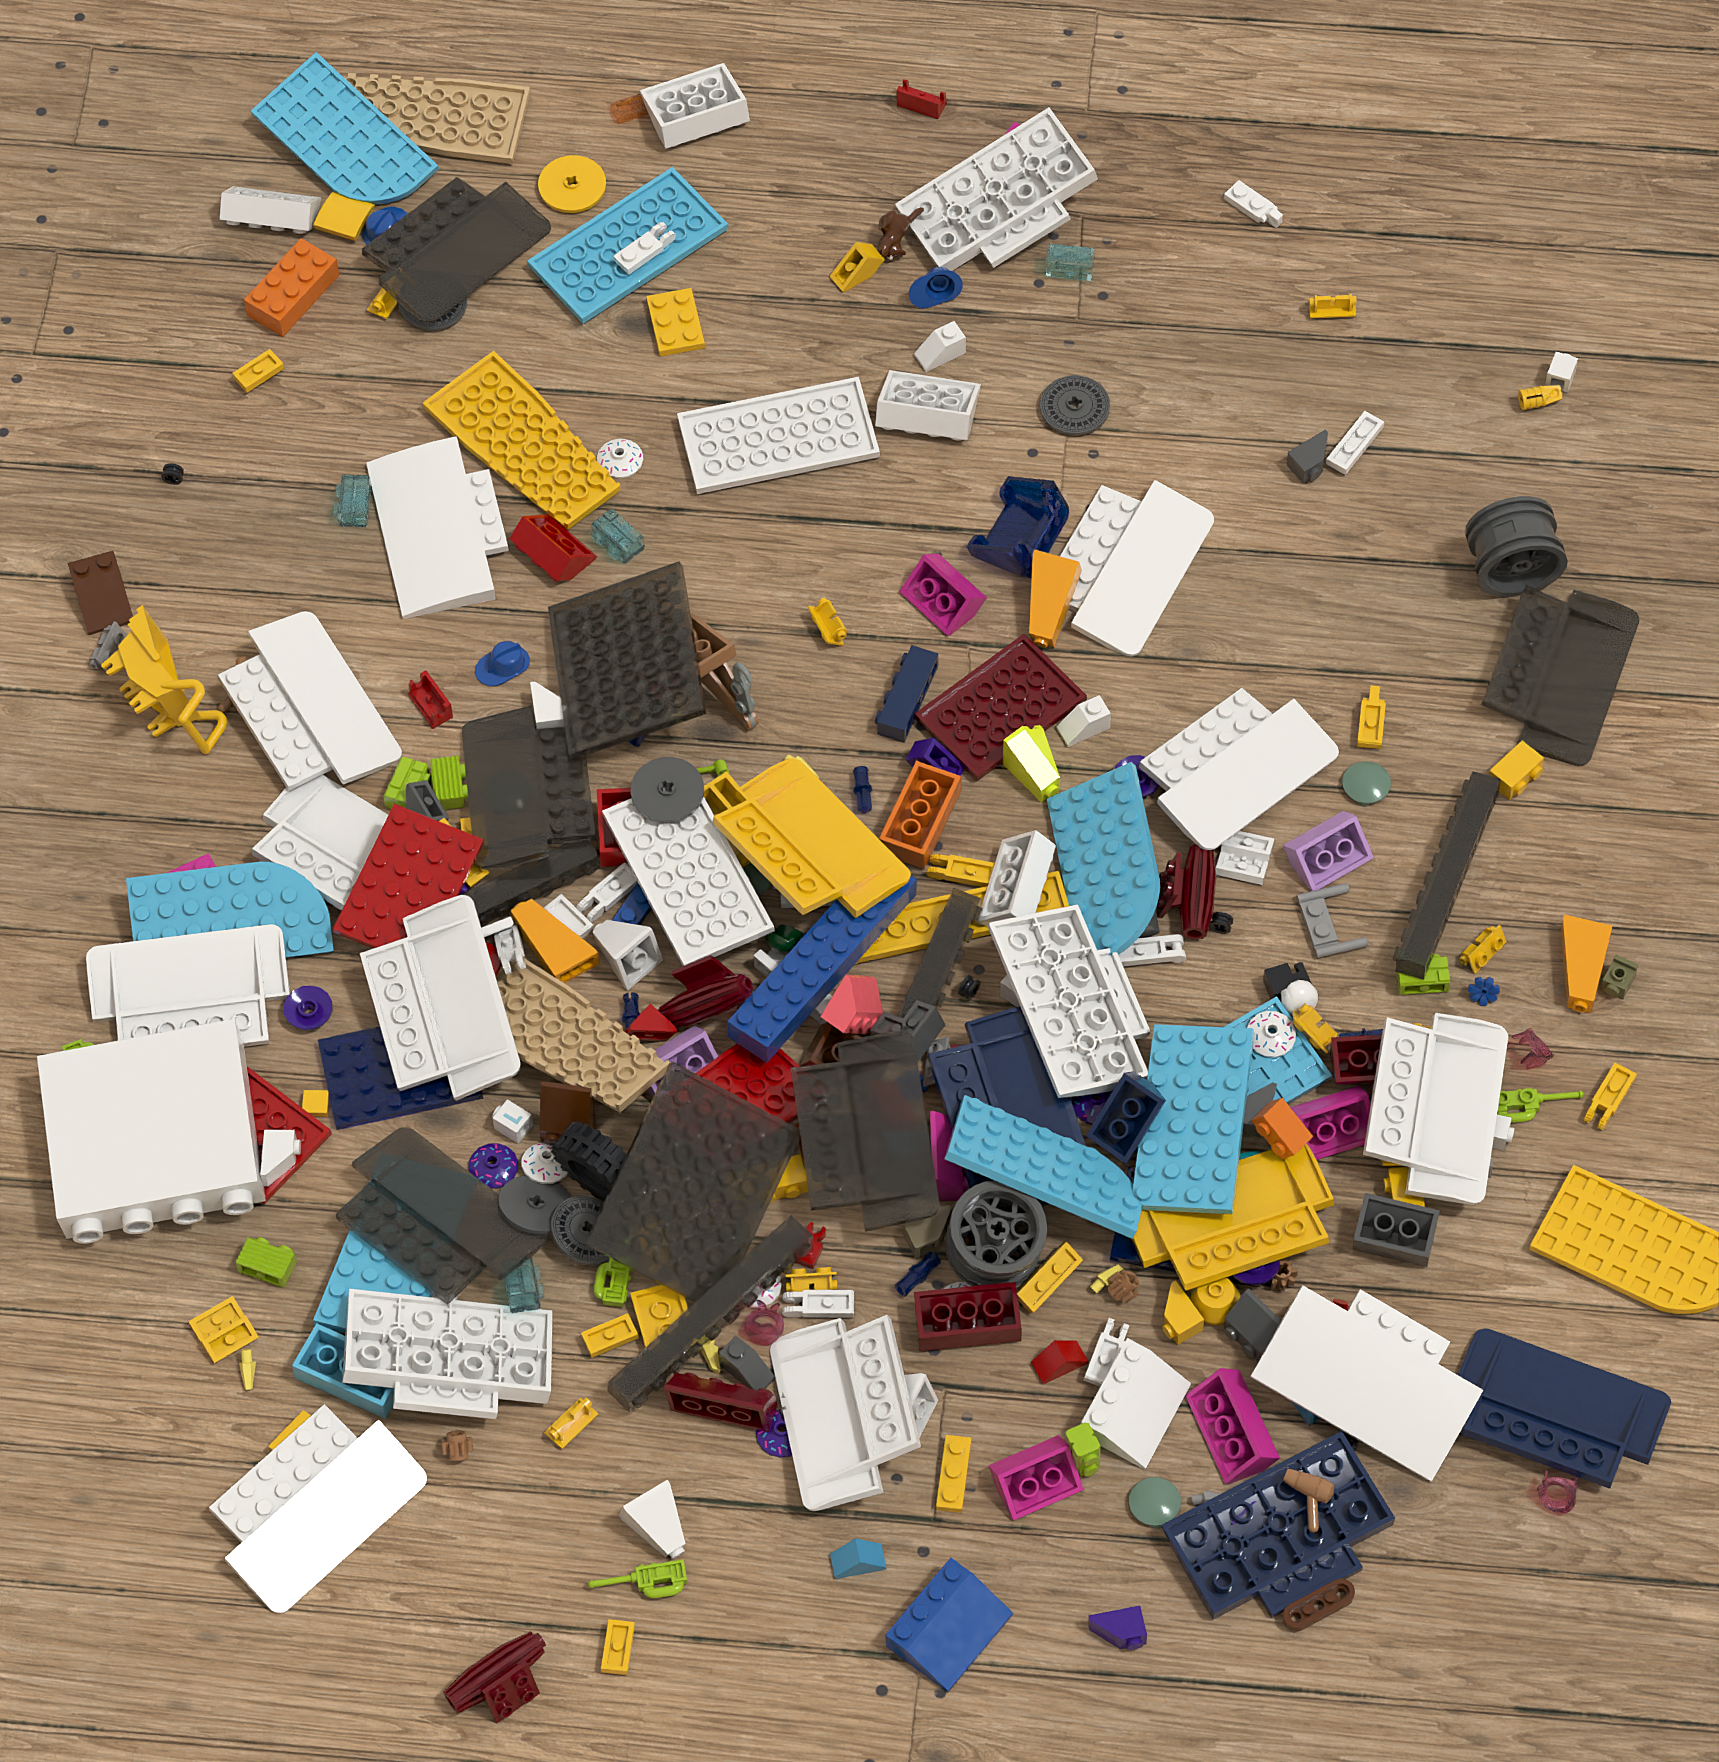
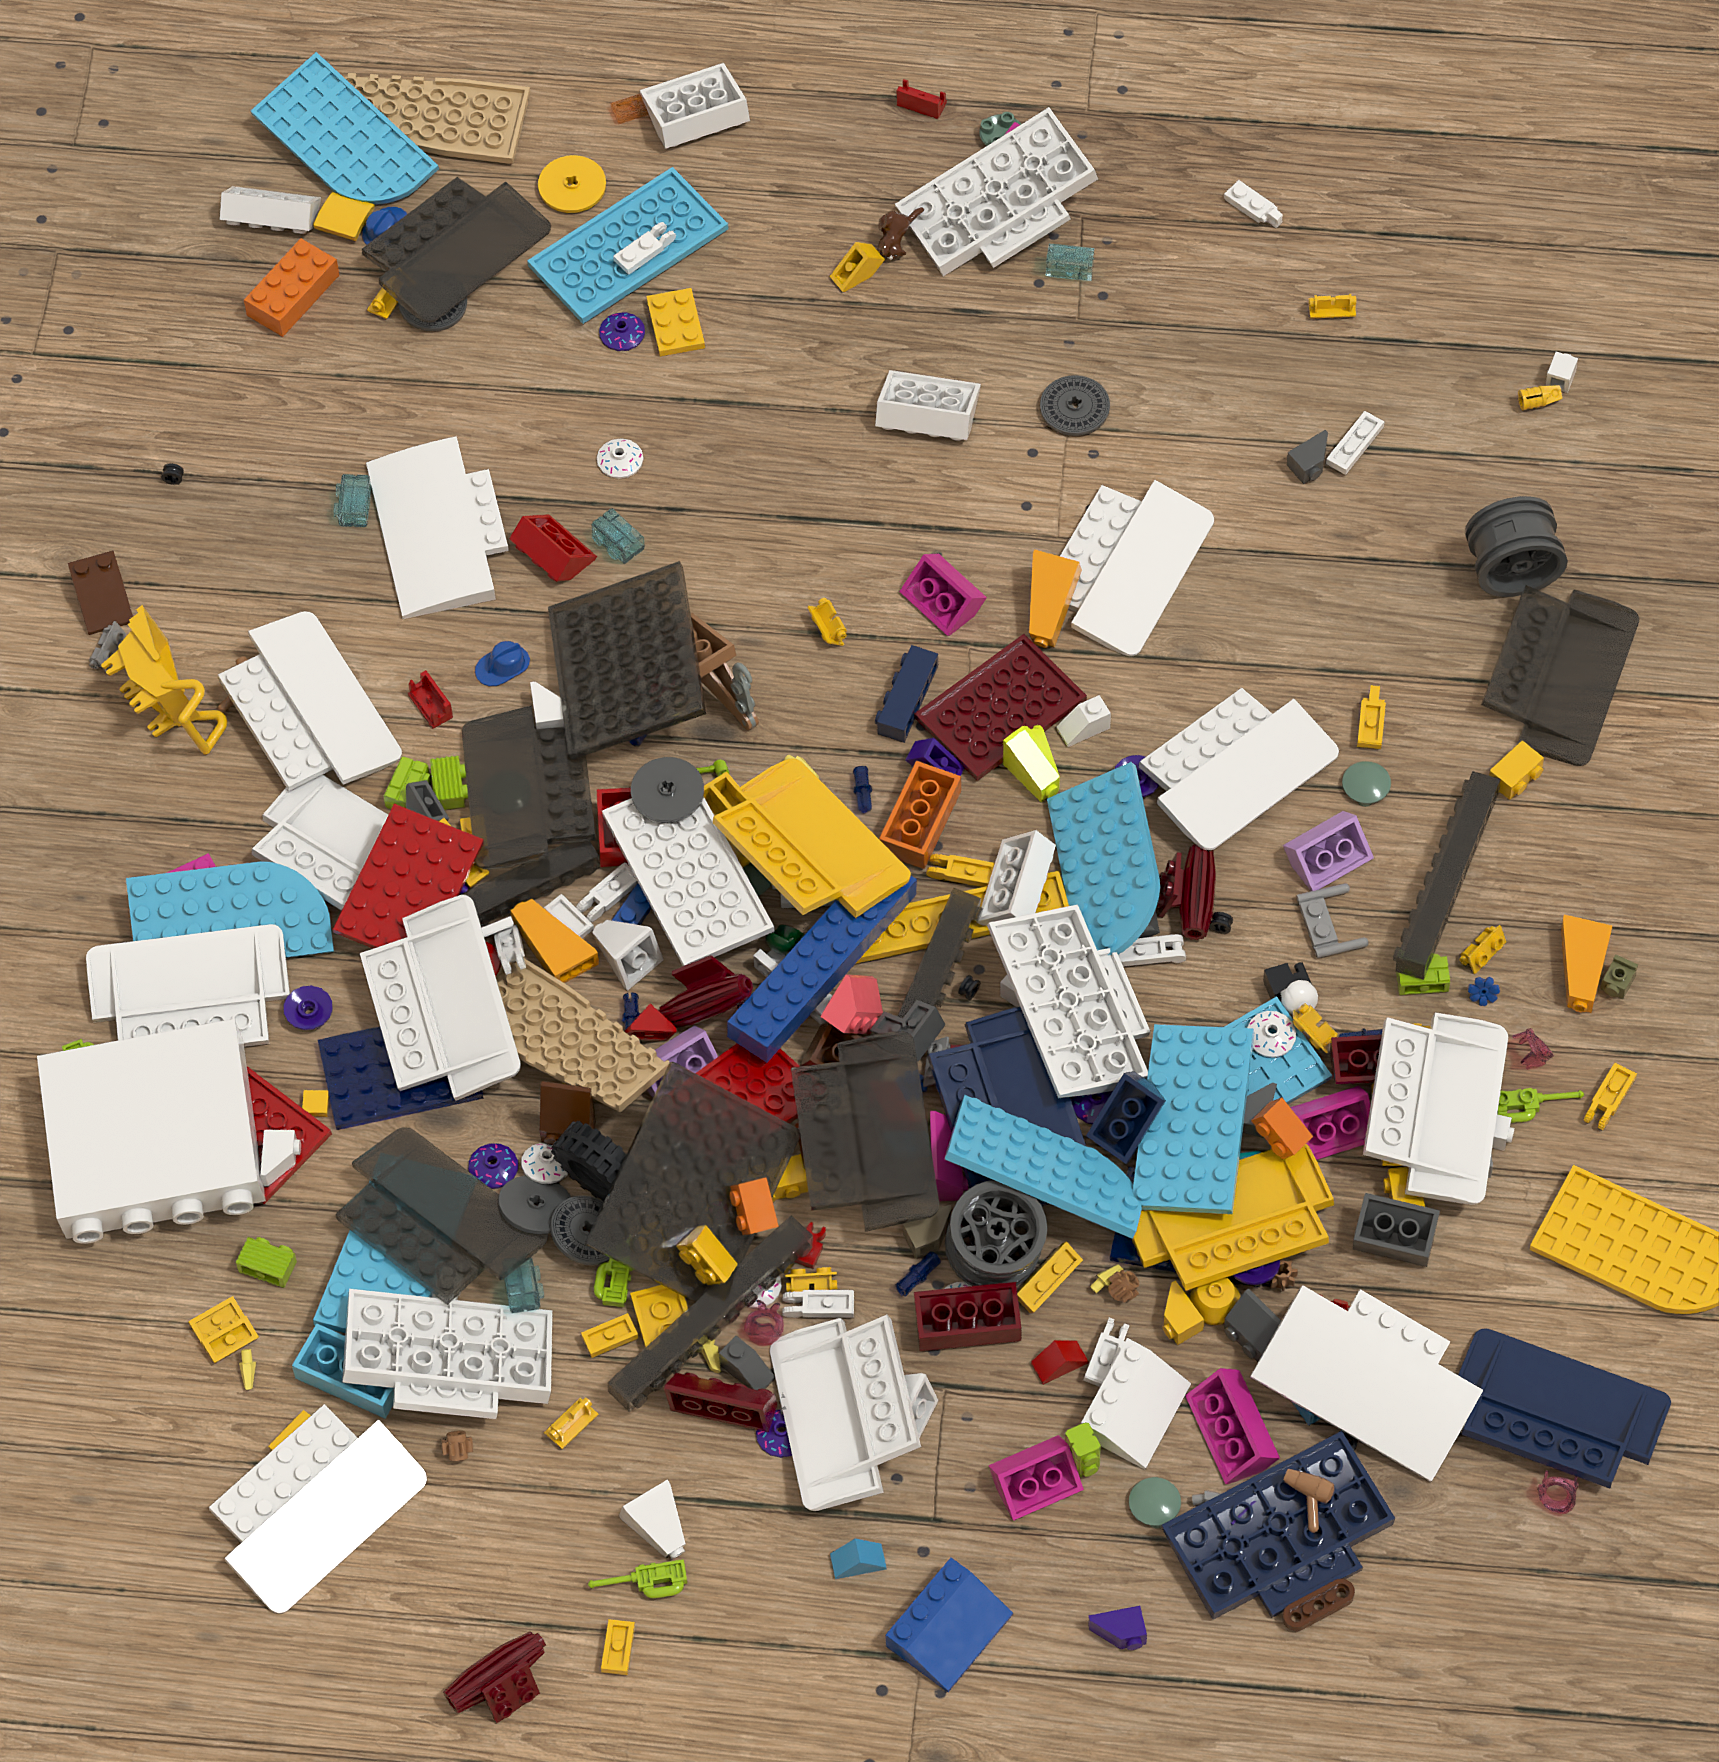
yellow plate [232,349,284,393] -> none
yellow wing [423,351,621,529] -> none
white brick [492,1099,533,1144] -> none
white plate [677,377,880,494] -> none
blue piece [909,267,963,308] -> none
white slope [914,321,966,372] -> none
yellow plate [936,1435,971,1513] -> none
clear blue windscreen [966,476,1069,578] -> none
white slope [1216,831,1274,885] -> none
none -> dark purple dish [599,312,645,351]
none -> yellow slope [676,1225,738,1285]
none -> orange brick [730,1177,779,1235]
none -> sand green dish [979,112,1021,146]

